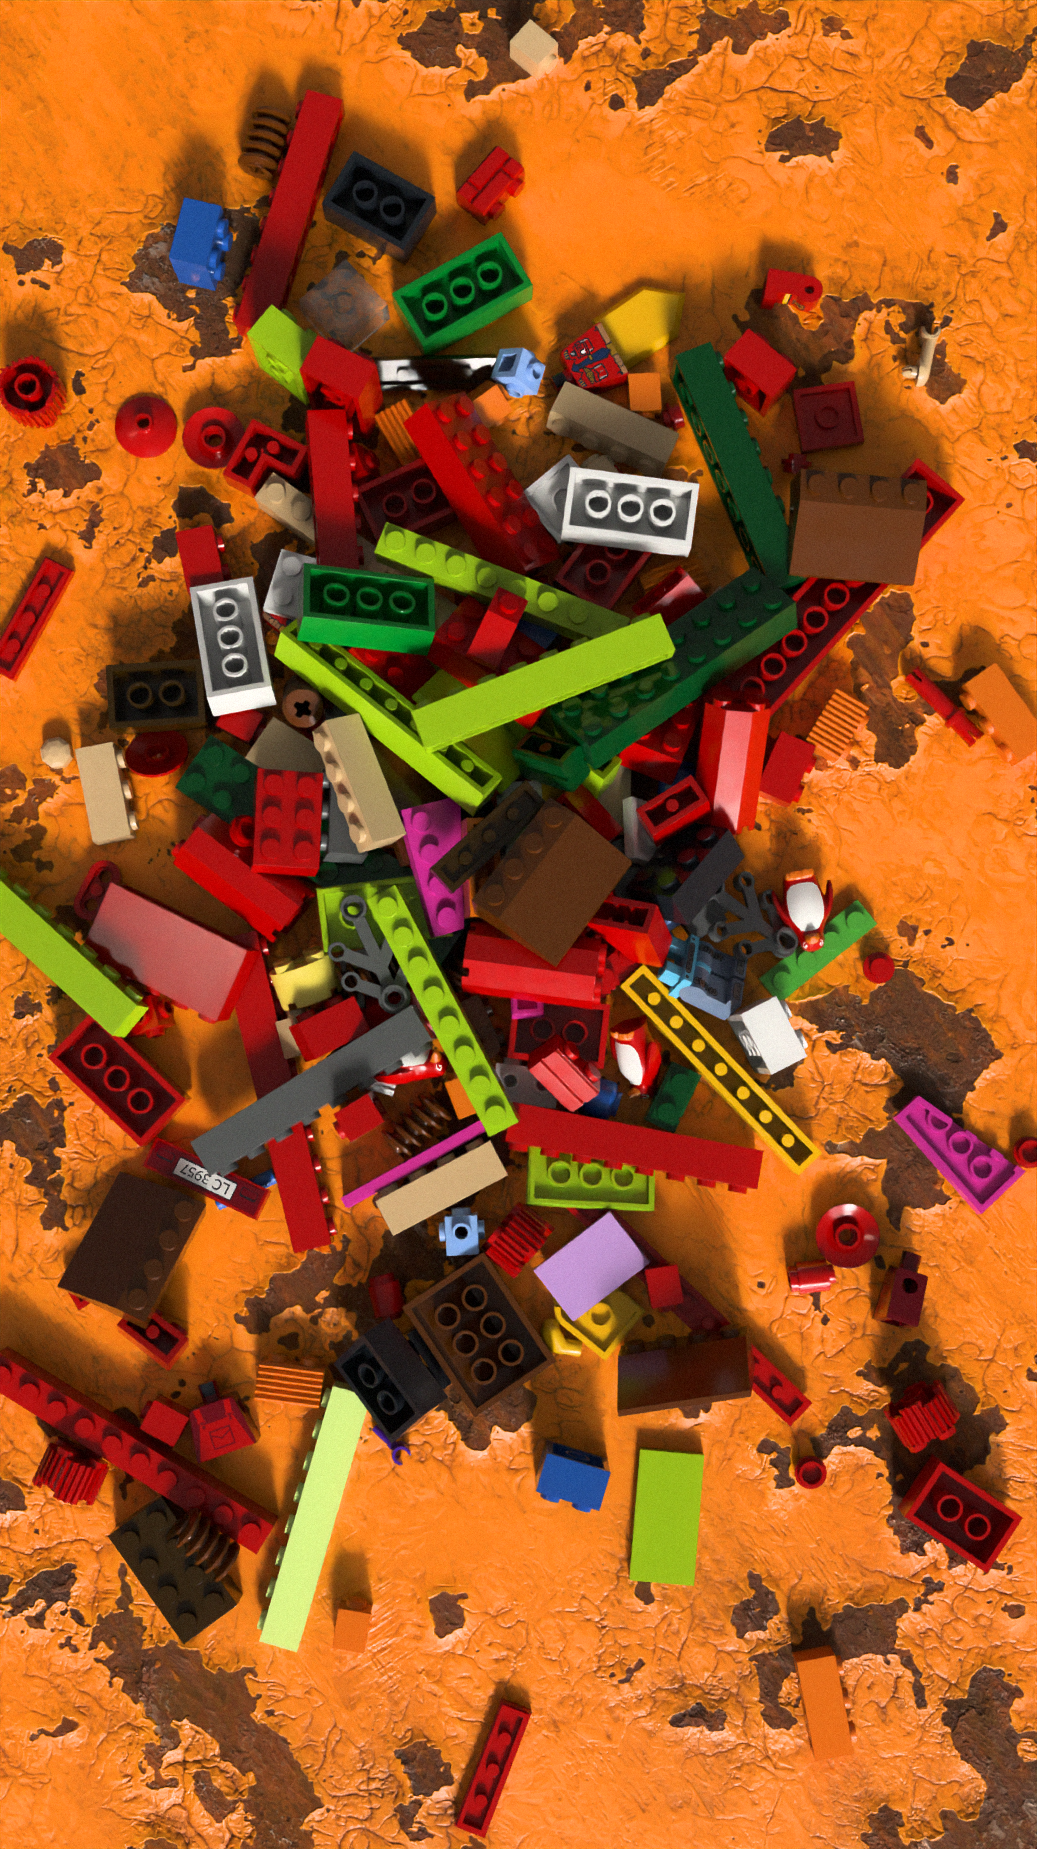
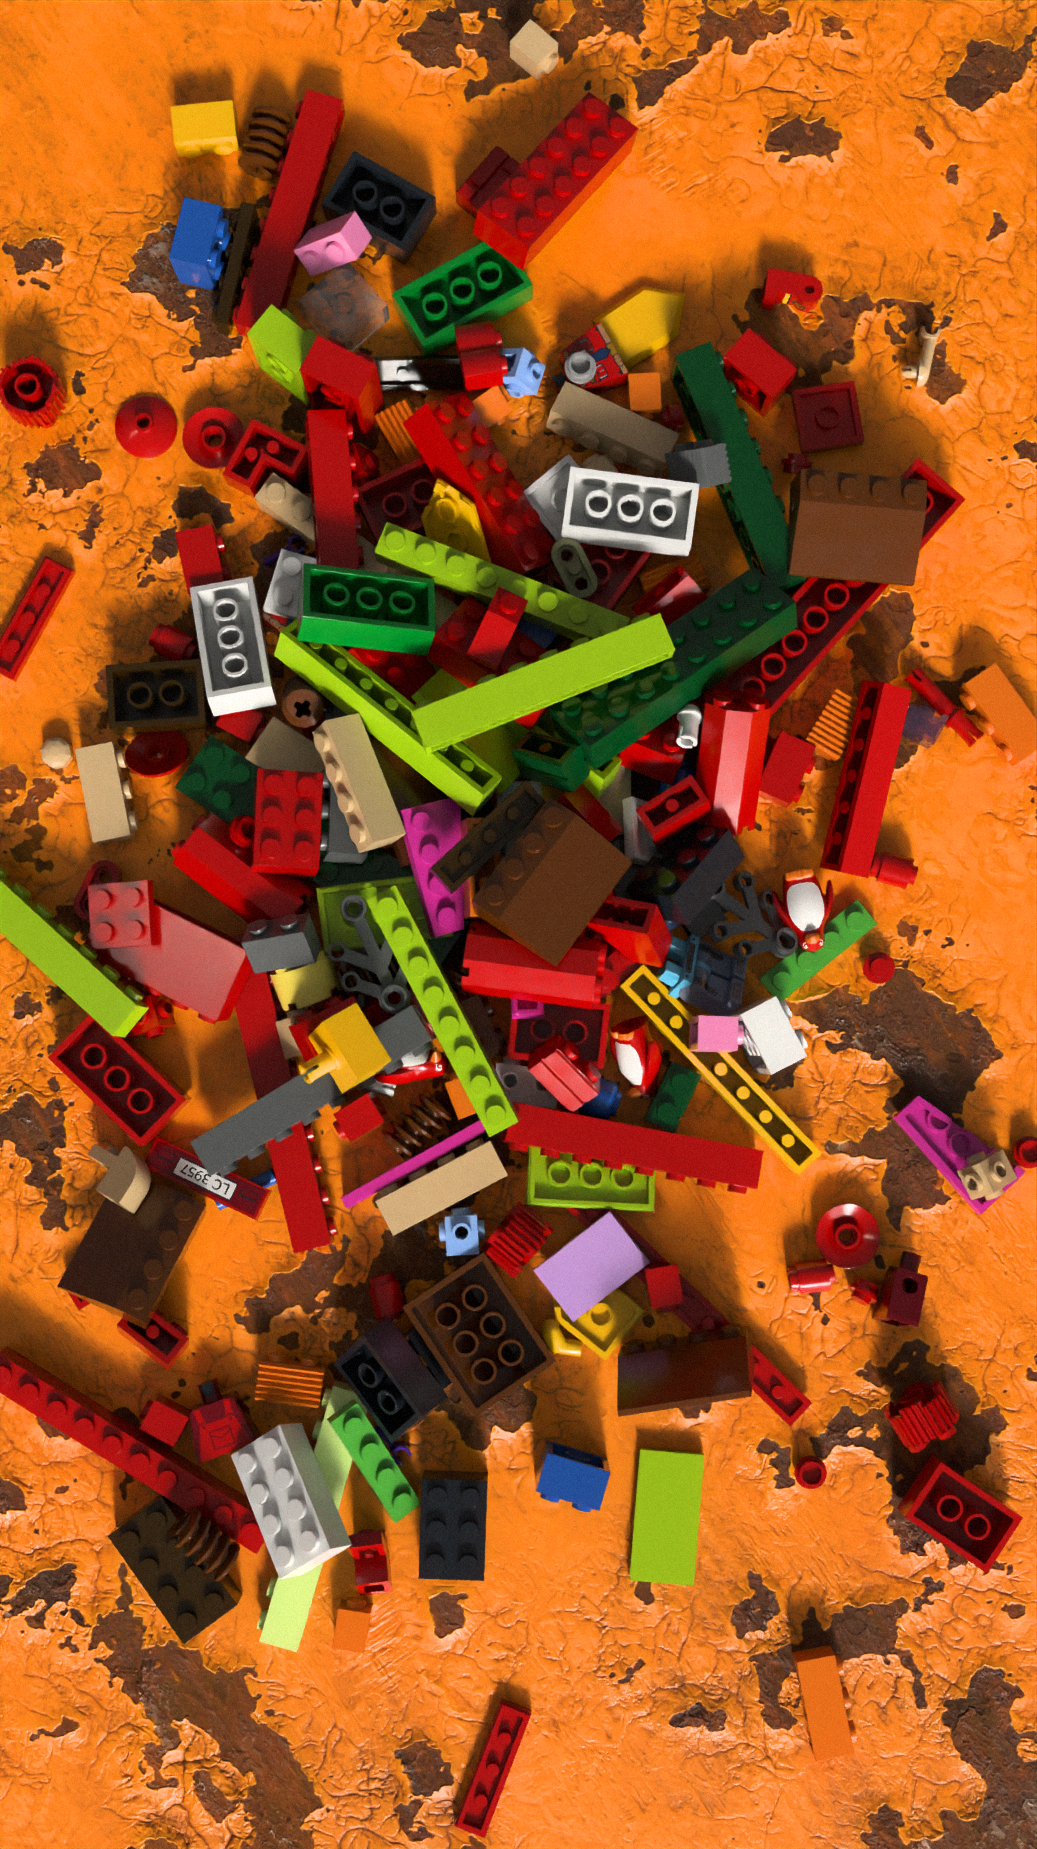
red brick [32,1436,109,1506] -> none
none -> red plate [87,880,157,949]
none -> tan brick [87,1144,151,1214]
none -> red brick [149,623,198,661]
none -> yellow brick [170,100,240,158]
none -> dark brown plate [212,202,259,335]
none -> white brick [231,1423,352,1579]
none -> dark grey brick [241,913,321,974]
none -> dark purple hand [263,535,305,566]
none -> bright pink brick [294,211,372,277]
none -> yellow brick [298,1002,391,1094]
none -> bright green plate [327,1399,421,1524]
none -> red brick [349,1529,393,1596]
none -> black brick [418,1470,488,1581]
none -> yellow tile [421,478,491,563]
none -> red brick [454,320,508,391]
none -> red brick [473,92,639,271]
none -> olive plate [551,538,598,600]
none -> light grey plate [565,351,596,384]
none -> dark grey brick [665,438,732,488]
none -> white pin [676,704,703,748]
none -> bright pink brick [689,1015,744,1053]
none -> red brick [819,680,912,878]
none -> red plate [848,1277,880,1306]
none -> red brick [869,851,918,889]
none -> brick [902,704,949,749]
none -> tan brick [957,1149,1017,1201]

